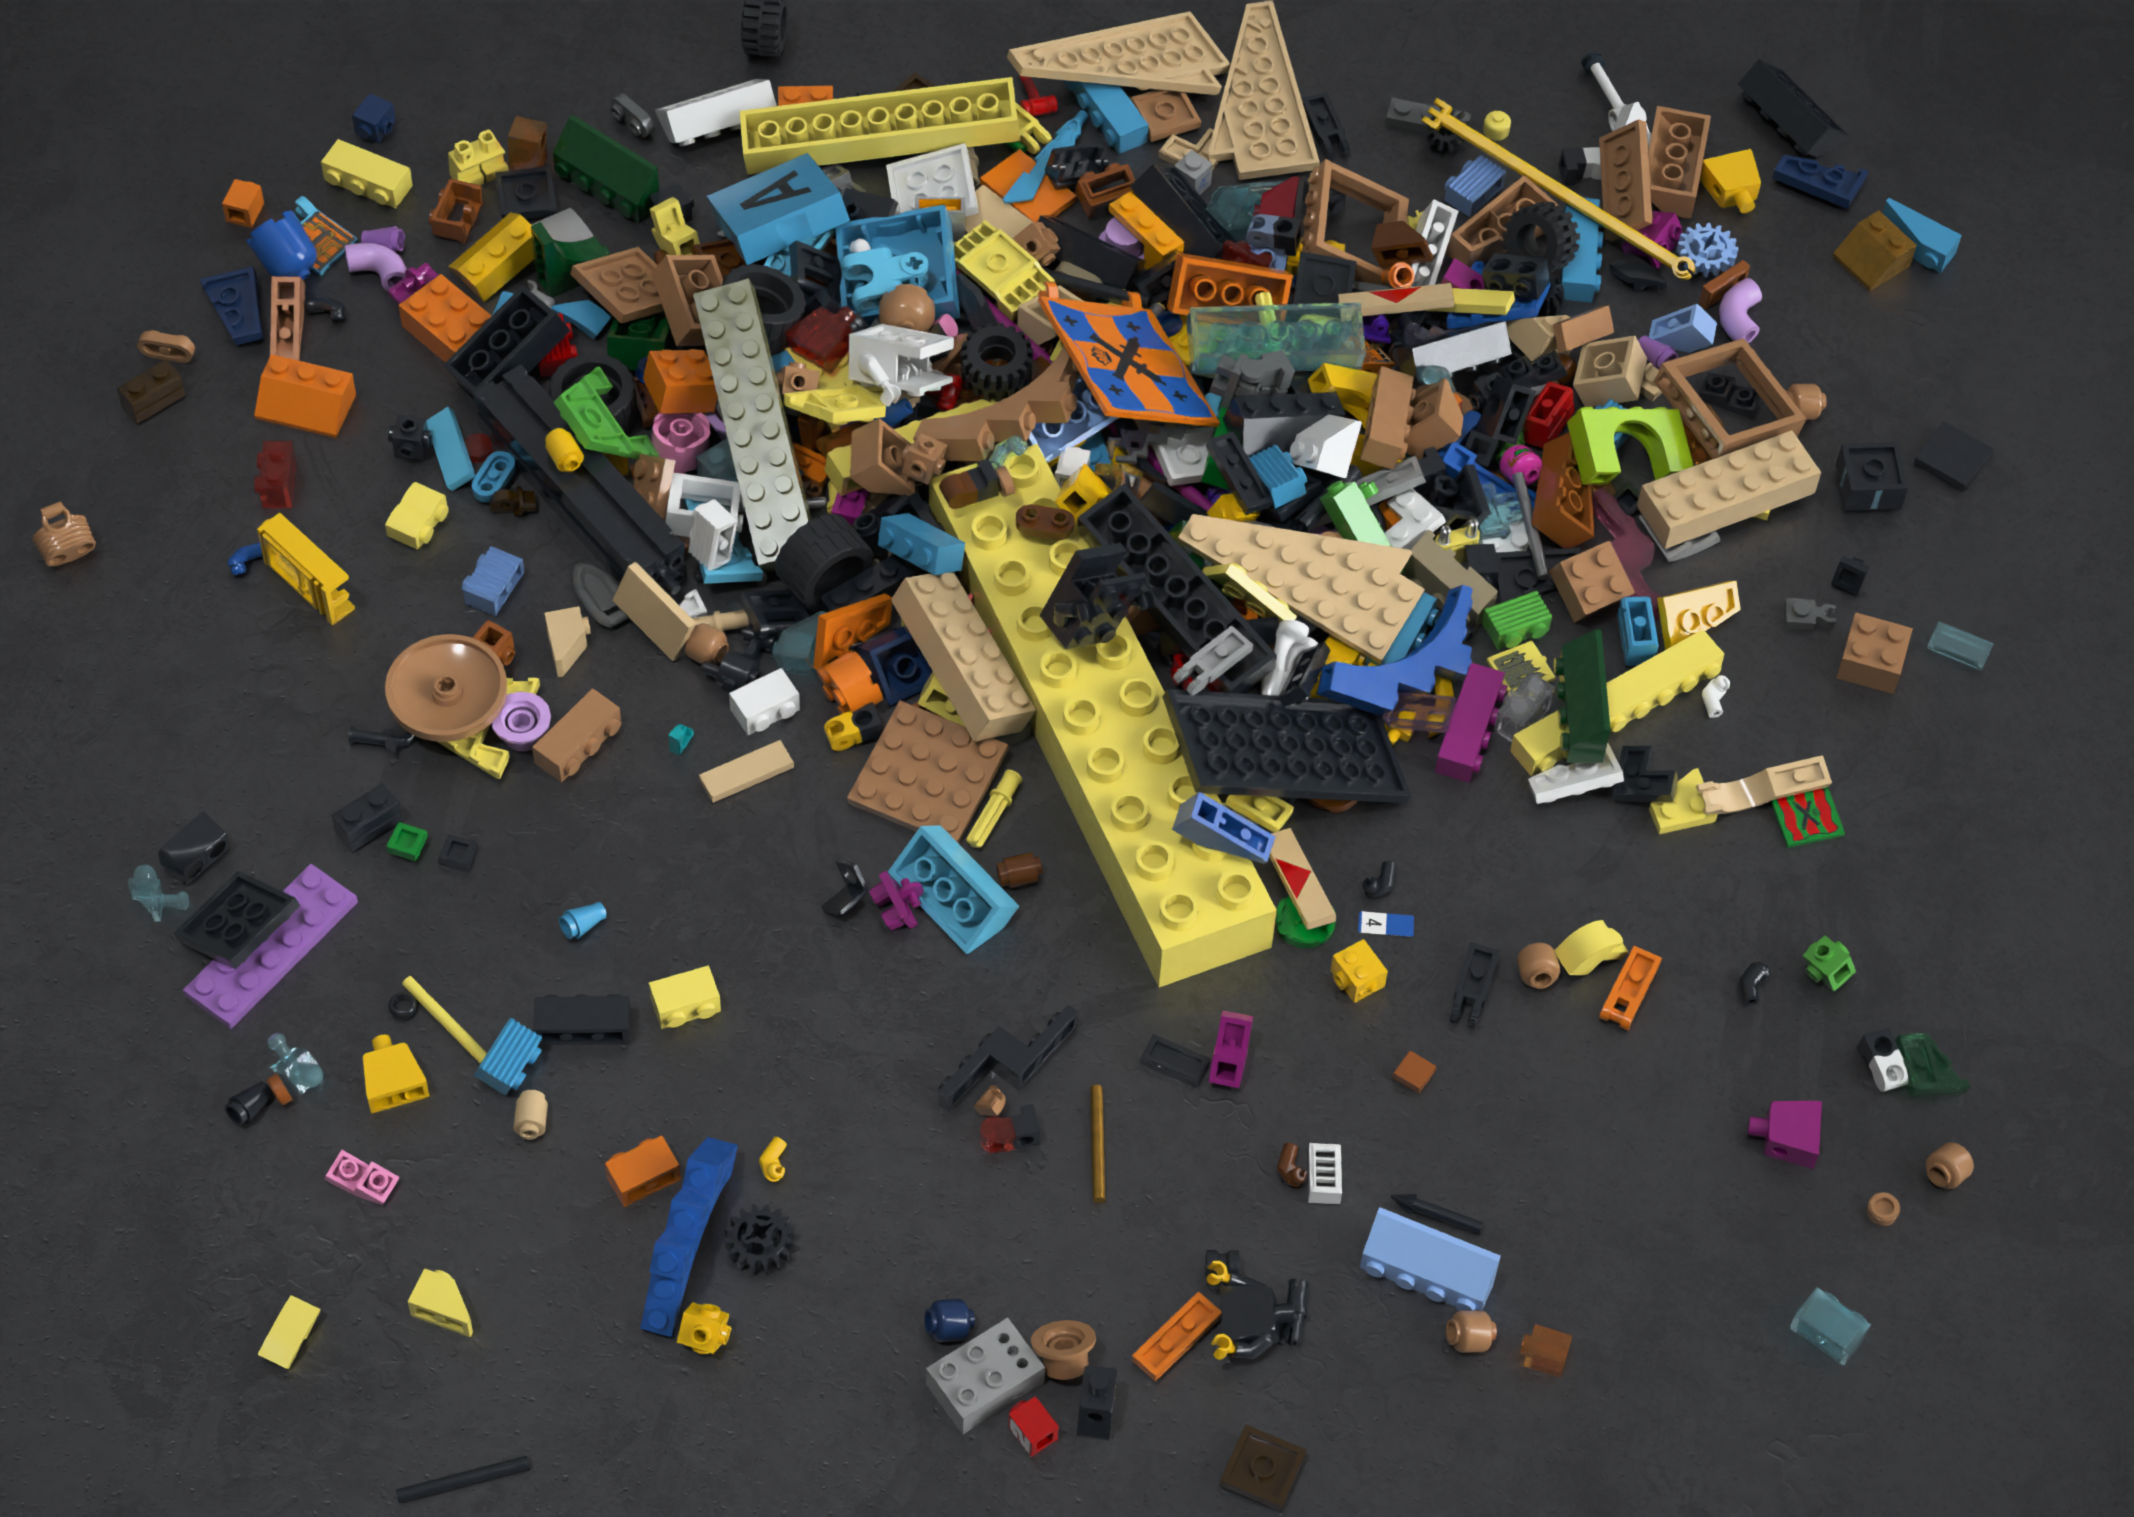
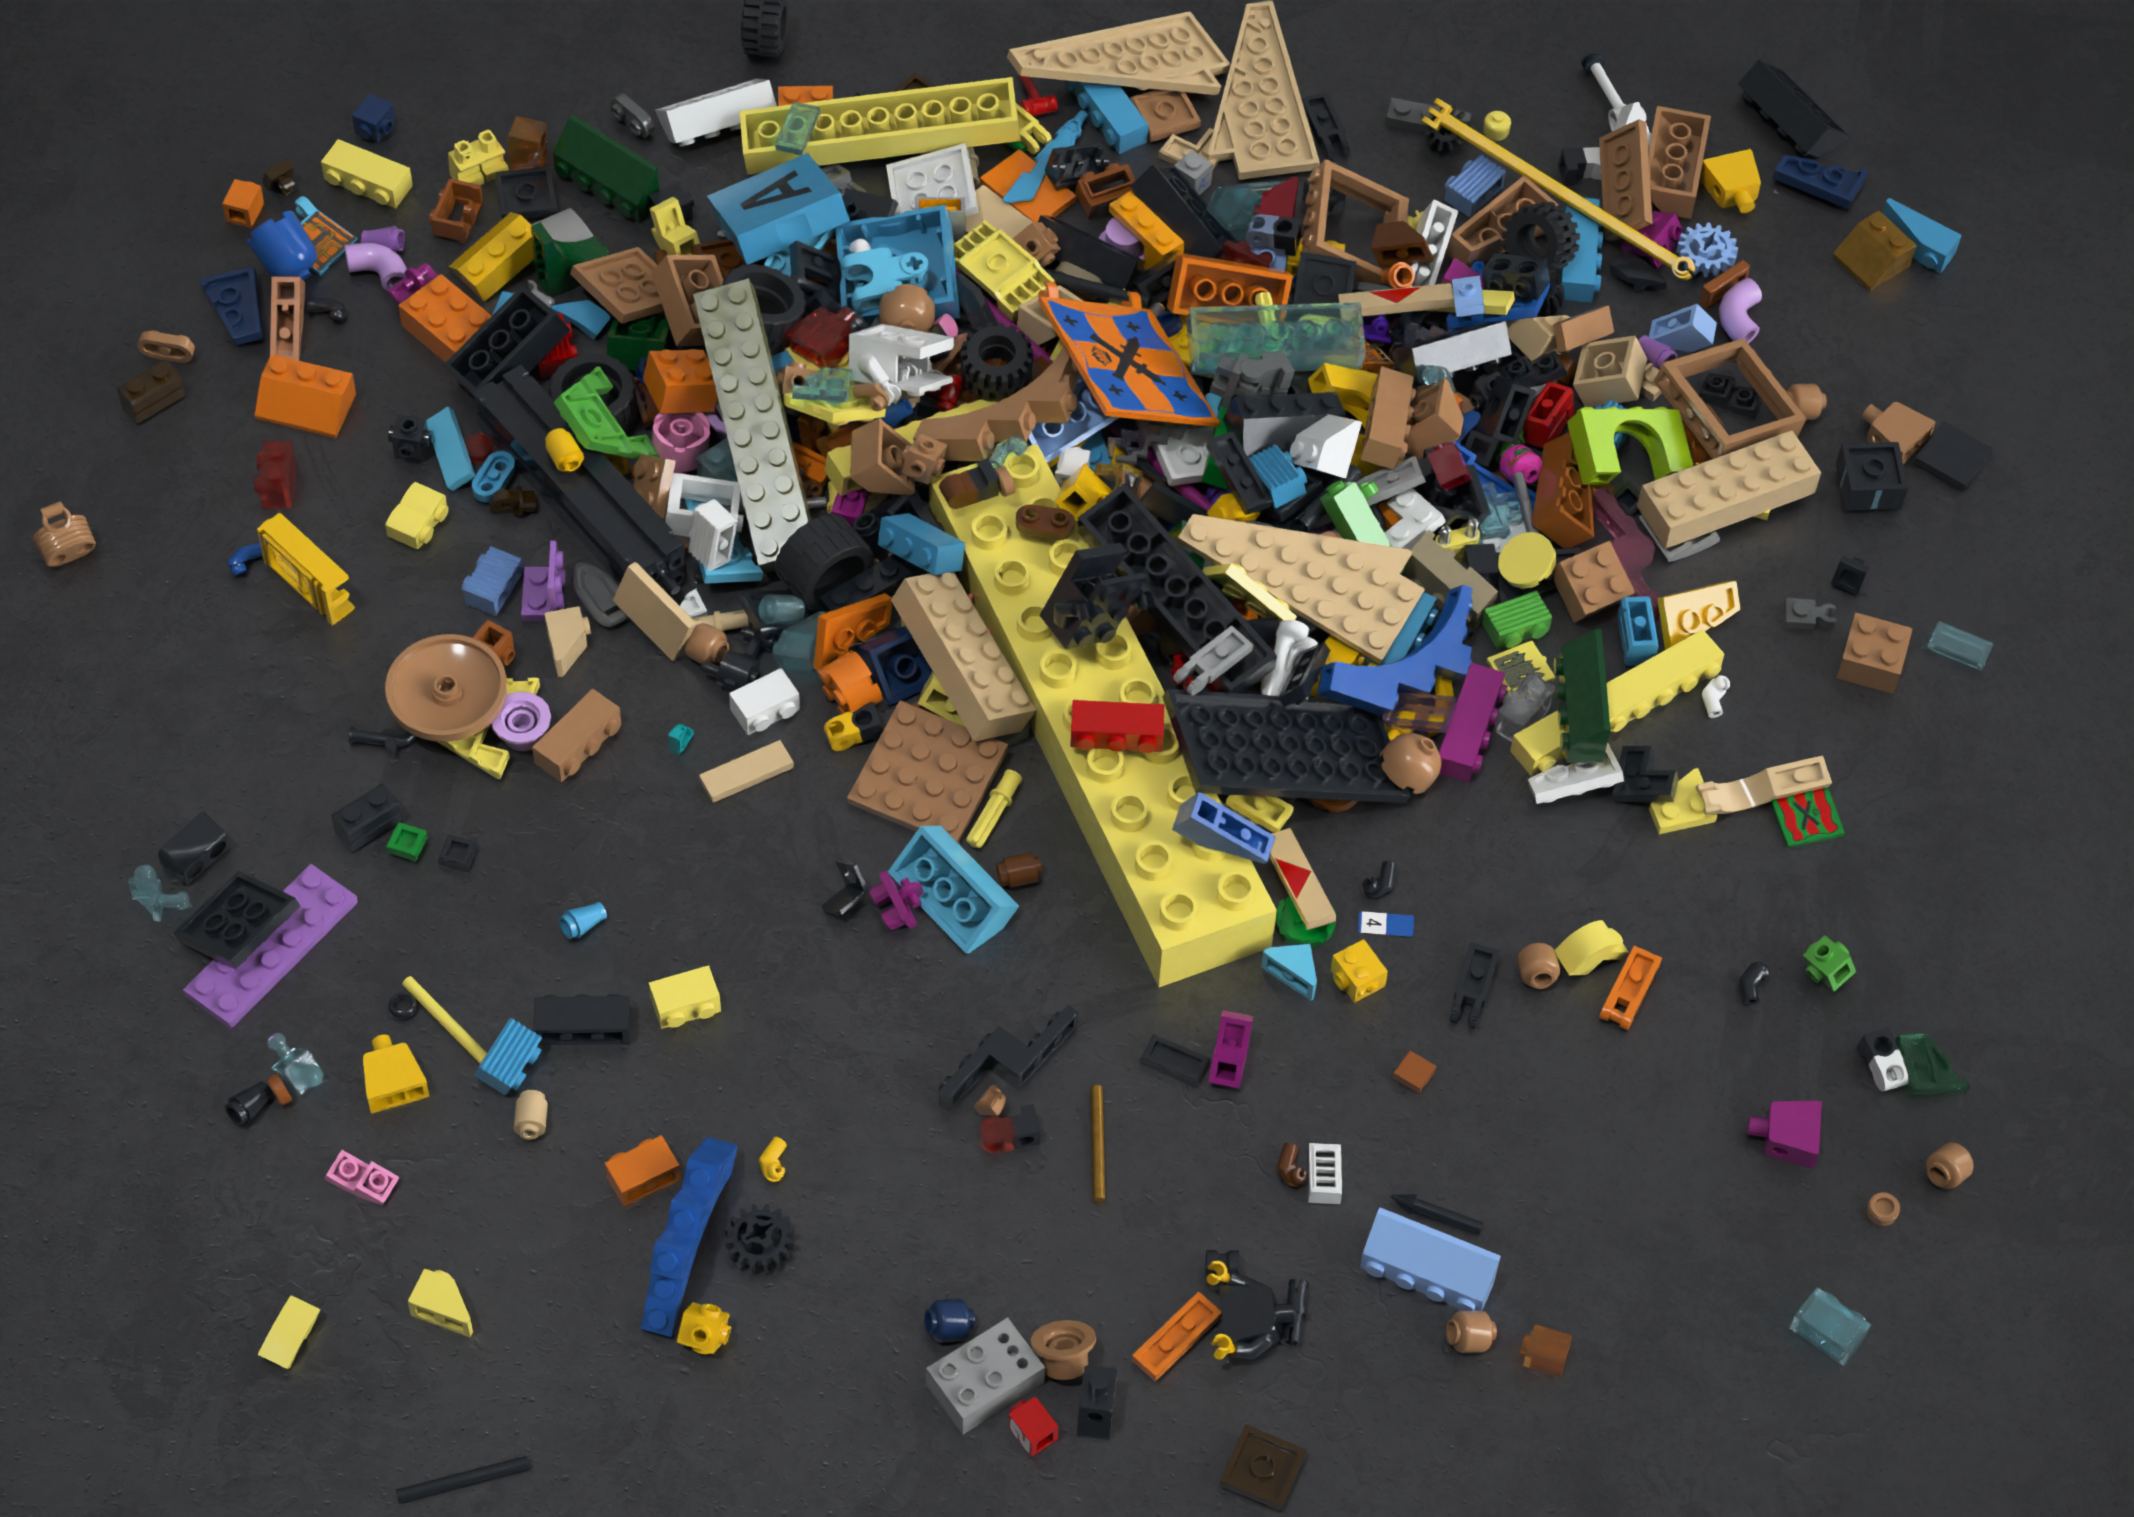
none -> dark brown tile [263,159,295,196]
none -> medium lavender bracket [521,541,565,622]
none -> clear light blue brick [758,594,805,625]
none -> clear light blue tile [775,101,820,155]
none -> clear light blue wing [792,367,852,404]
none -> medium nougat arm [852,382,889,411]
none -> red brick [1070,700,1165,753]
none -> medium azure slope [1261,944,1317,1001]
none -> medium nougat cylinder [1380,733,1441,794]
none -> dark red brick [1427,442,1472,491]
none -> light blue plate [1452,275,1485,317]
none -> light yellow tile [1498,532,1556,589]
none -> medium nougat torso [1862,402,1936,465]

